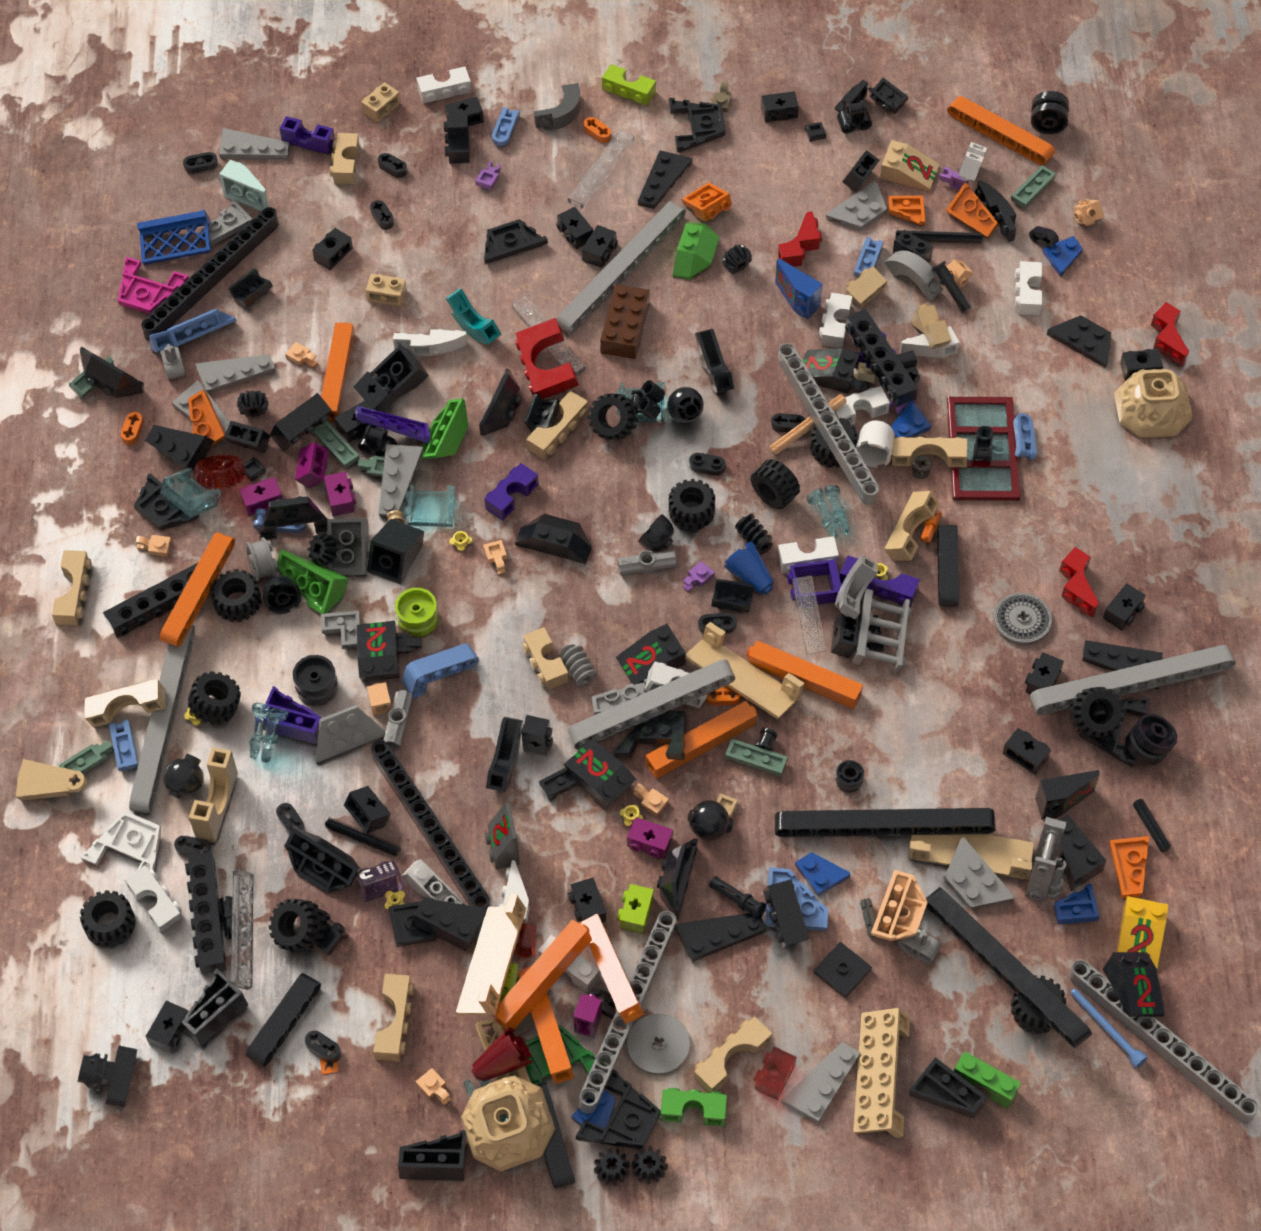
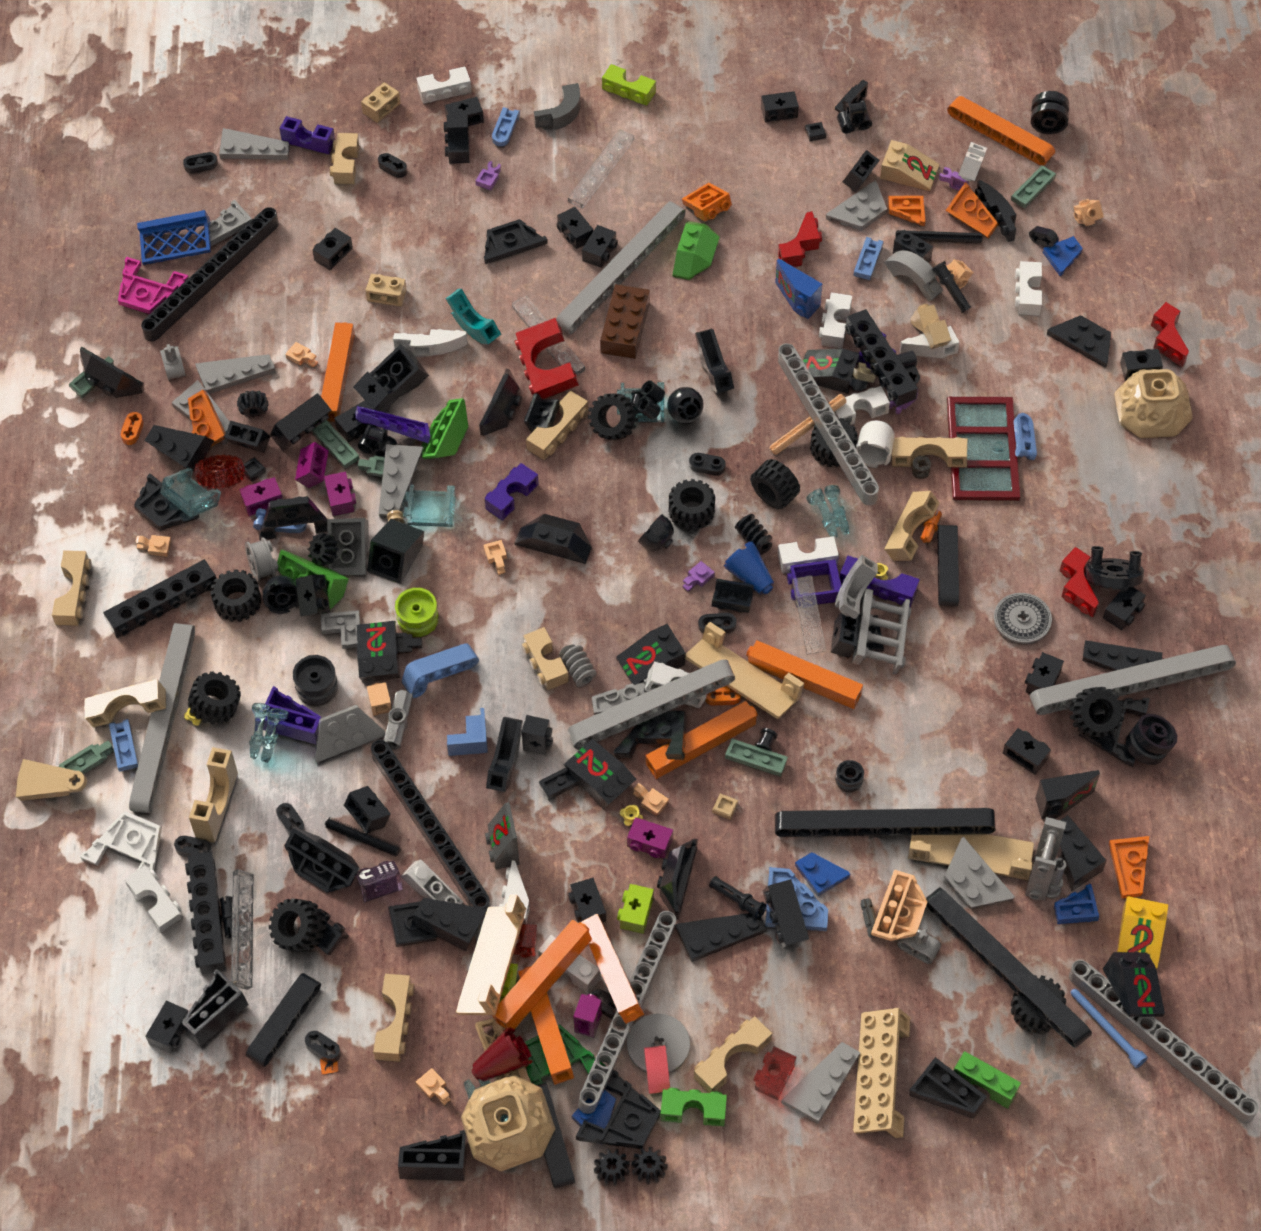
black beam [77,1045,138,1108] -> none
black tyre [80,890,136,947] -> none
medium blue wedge [149,309,237,353] -> none
orange beam [159,532,235,647] -> none
black brick [163,754,204,799] -> none
light aqua slope [219,160,269,211] -> none
black bracket [228,268,273,307] -> none
black beam [370,200,394,230] -> none
light yellow plate [385,891,405,910] -> none
light yellow plate [450,531,472,551] -> none
orange beam [584,117,611,143] -> none
light grey piece [618,550,676,575] -> none
black wing [638,150,692,209] -> none
black wing [669,98,726,152] -> none
black brick [688,800,734,840] -> none
dark tan plate [712,82,731,112] -> none
black gear [722,244,752,274] -> none
black beam [771,413,806,433] -> none
black plate [813,942,872,998] -> none
tan brick [846,266,887,310] -> none
black bracket [868,77,909,114] -> none
blue wing [891,401,931,438] -> none
black piece [973,426,993,462] -> none
black axle [1133,799,1171,852] -> none
none -> black brick [295,574,330,617]
none -> medium blue panel [447,708,488,756]
none -> coral slope [644,1045,670,1094]
none -> black piece [1085,546,1144,590]

